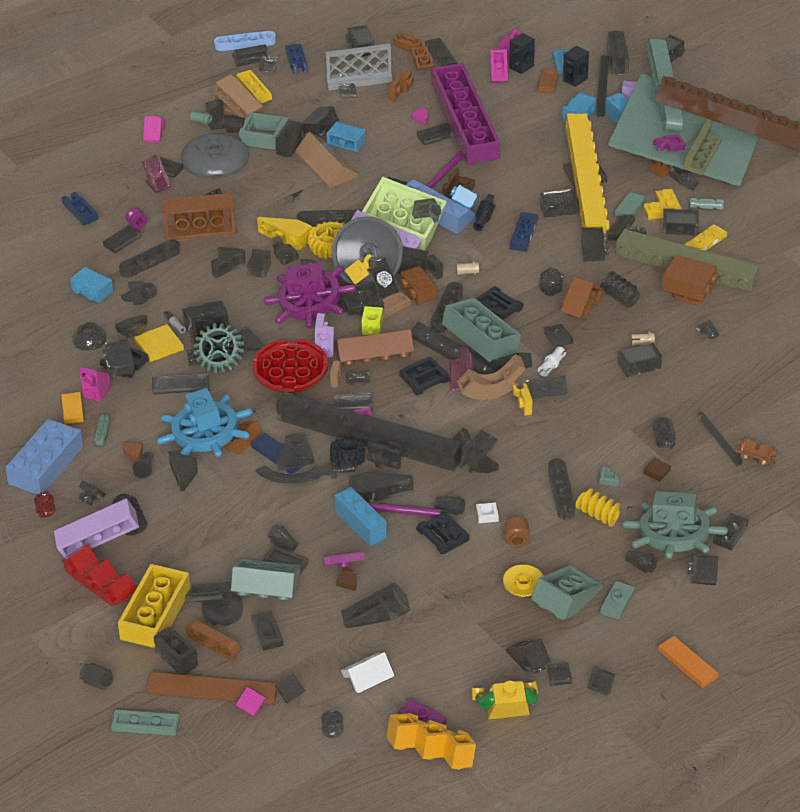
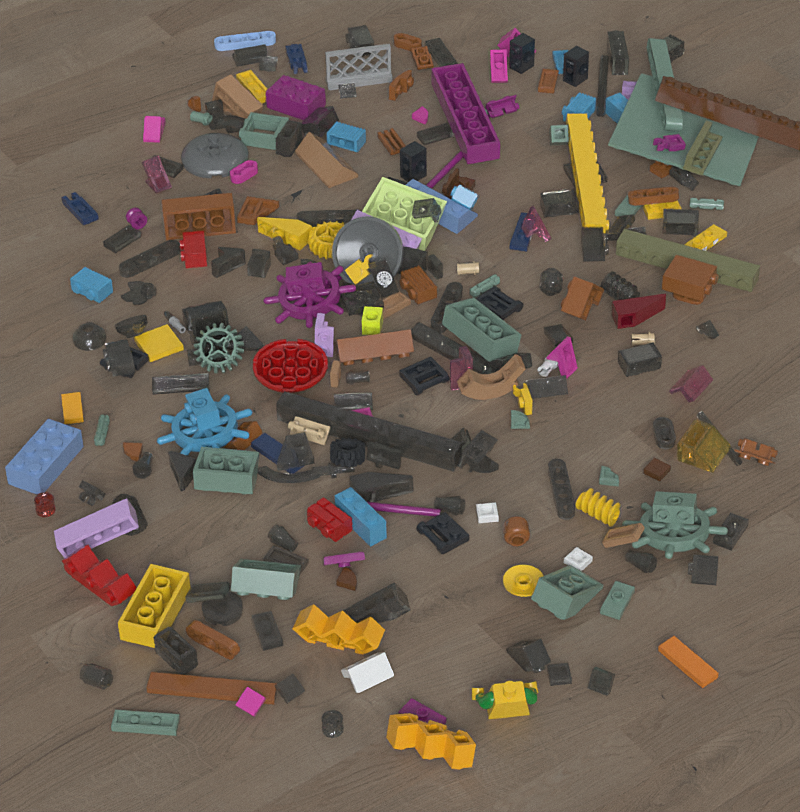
dark pink slope [79,367,111,402] -> none
black hinge [473,194,496,231] -> none
none -> red brick [180,231,207,268]
none -> dark orange tile [188,96,201,112]
none -> sand green slope [193,447,259,494]
none -> dark pink beam [230,160,258,184]
none -> dark orange wing [237,196,279,225]
none -> magenta brick [266,75,326,122]
none -> tan hinge [288,416,330,445]
none -> light orange brick [292,604,385,655]
none -> red brick [307,497,353,542]
none -> dark orange tile [377,128,406,155]
none -> black brick [400,141,427,182]
none -> sand green axle [469,274,500,298]
none -> magenta hinge [485,95,519,119]
none -> sand green tile [511,410,530,429]
none -> clear pink slope [522,205,552,242]
none -> dark pink slope [546,337,578,378]
none -> sand green brick [549,125,569,146]
none -> white tile [564,547,593,571]
none -> medium nougat tile [602,523,645,548]
none -> dark red slope [612,293,666,329]
none -> dark orange beam [628,186,679,206]
none -> clear pink panel [669,365,713,403]
none -> clear yellow slope [677,419,731,473]

